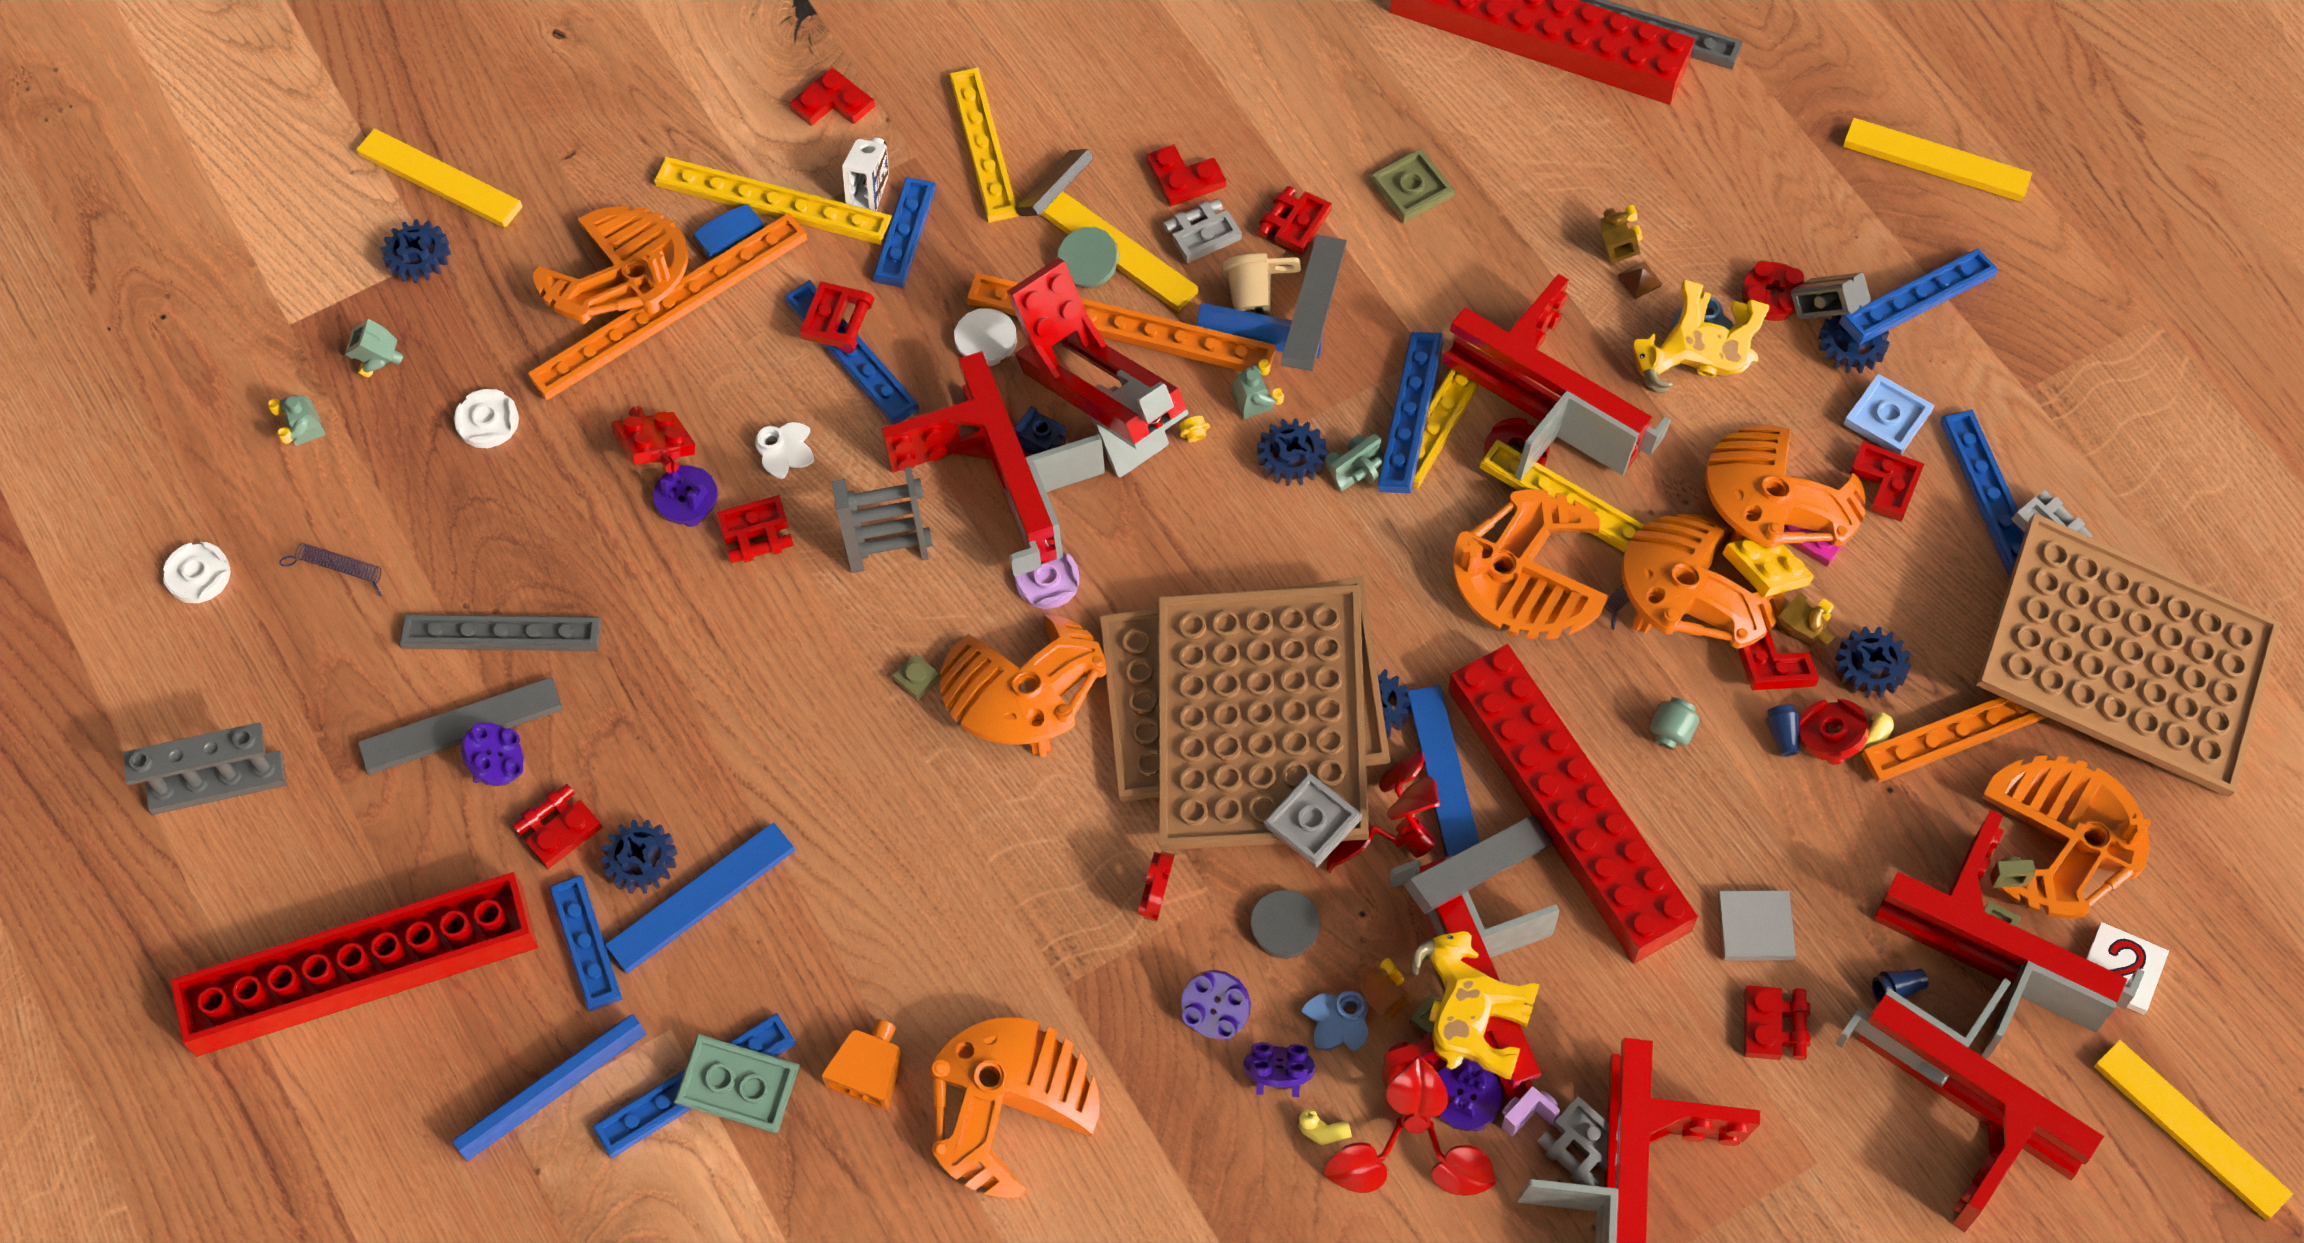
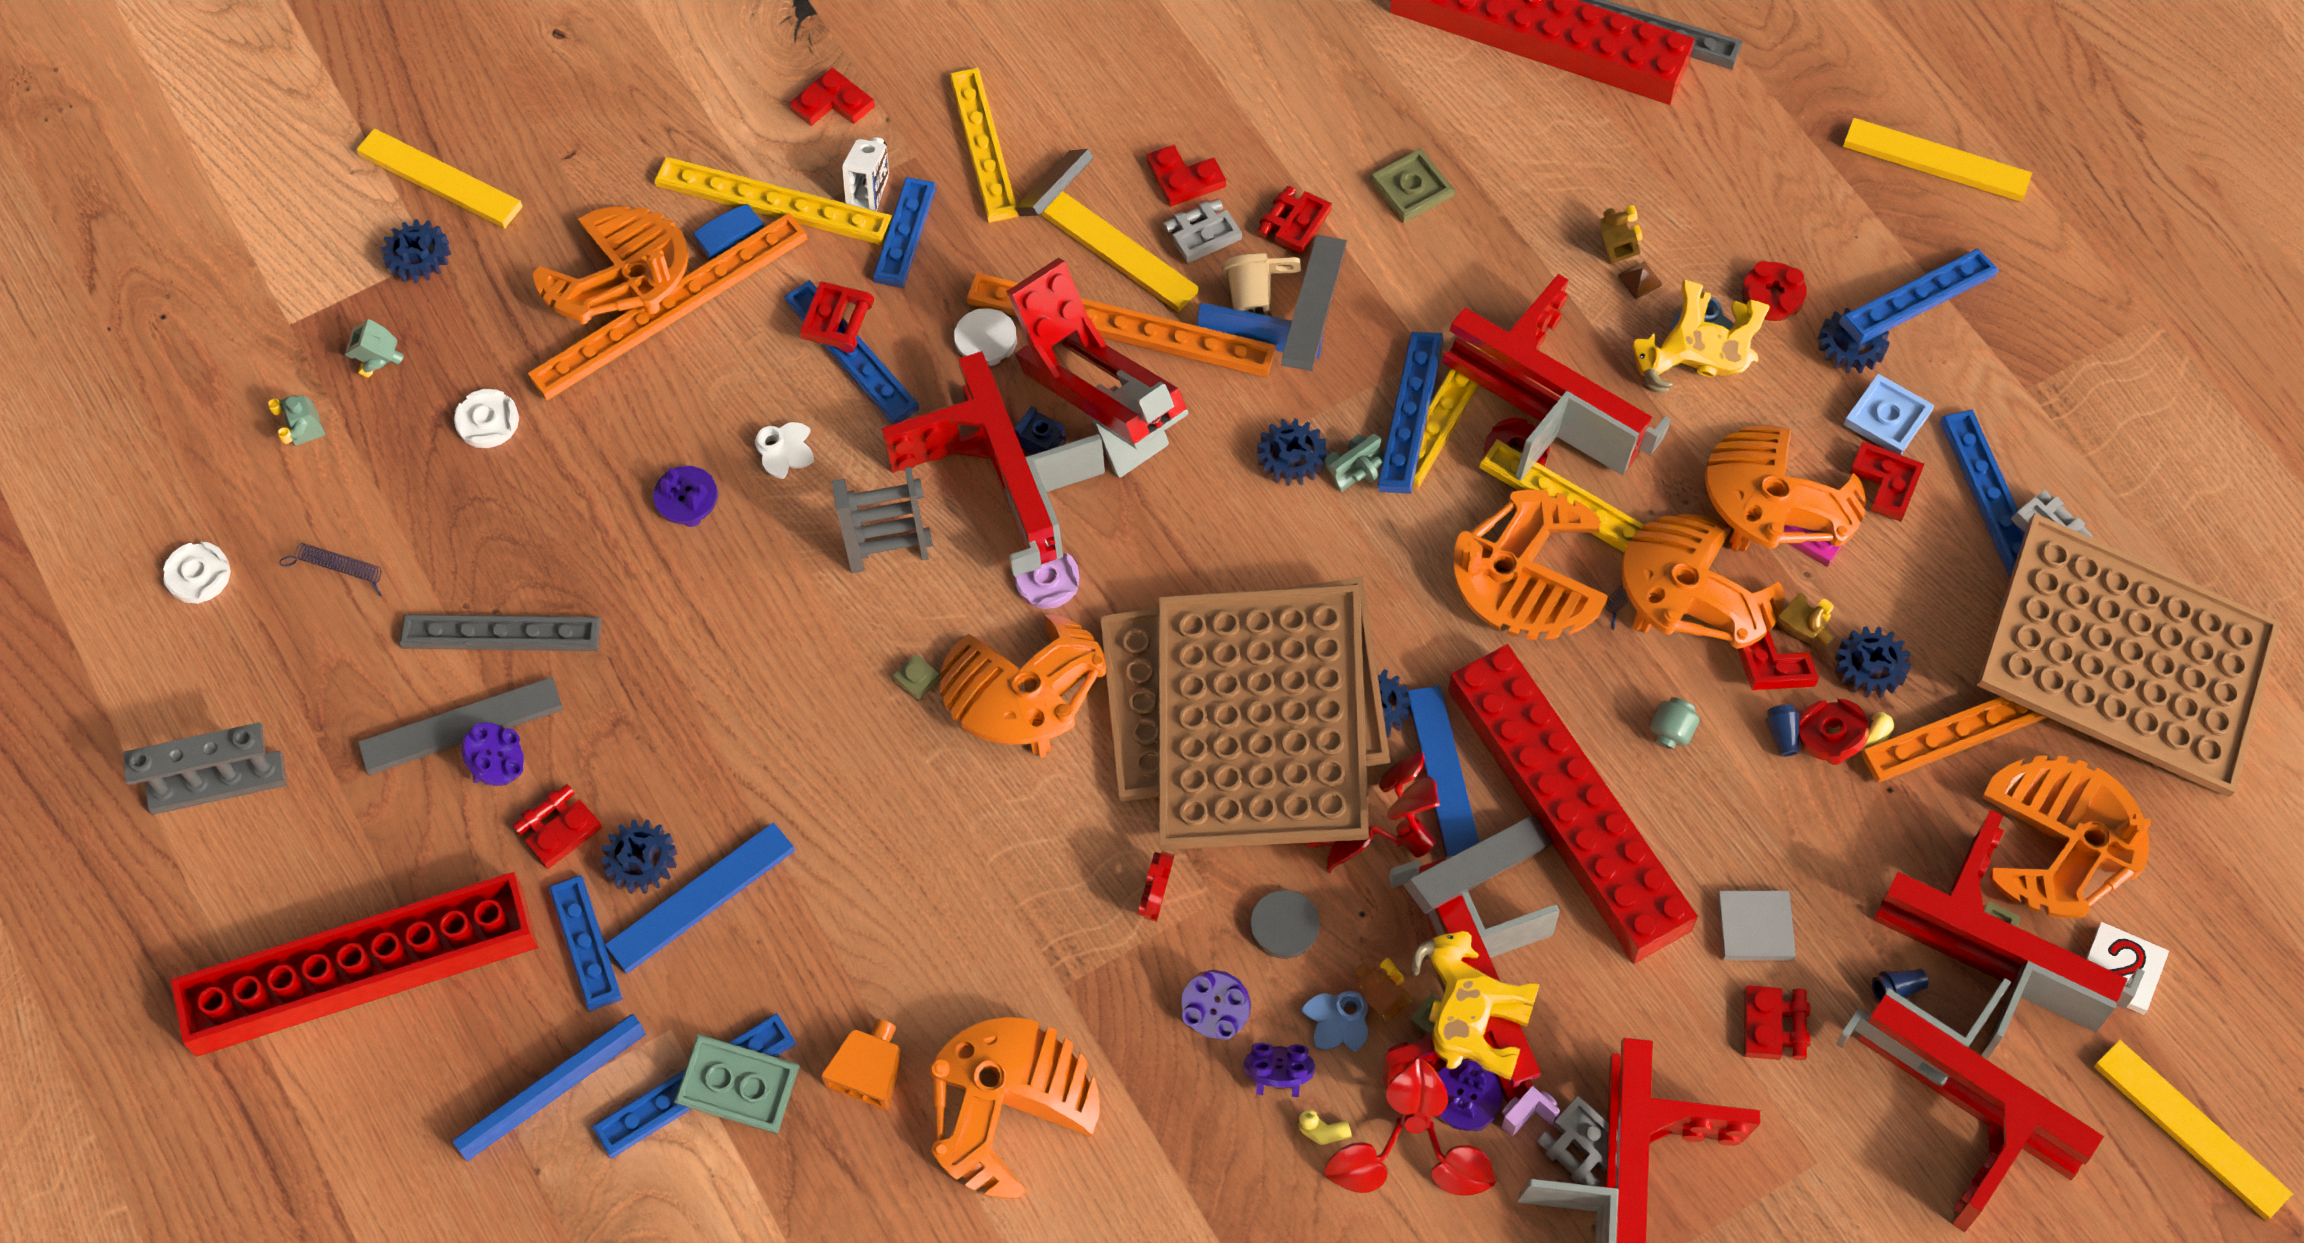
red plate [612,406,695,473] -> none
red plate [717,495,794,563] -> none
sand green tile [1057,227,1120,289] -> none
yellow plate [1179,416,1210,442] -> none
sand green piece [1232,359,1284,419] -> none
light grey tile [1263,773,1363,868] -> none
yellow plate [1722,539,1814,598] -> none
dark grey brick [1791,272,1871,319] -> none
olive plate [1990,857,2036,888] -> none

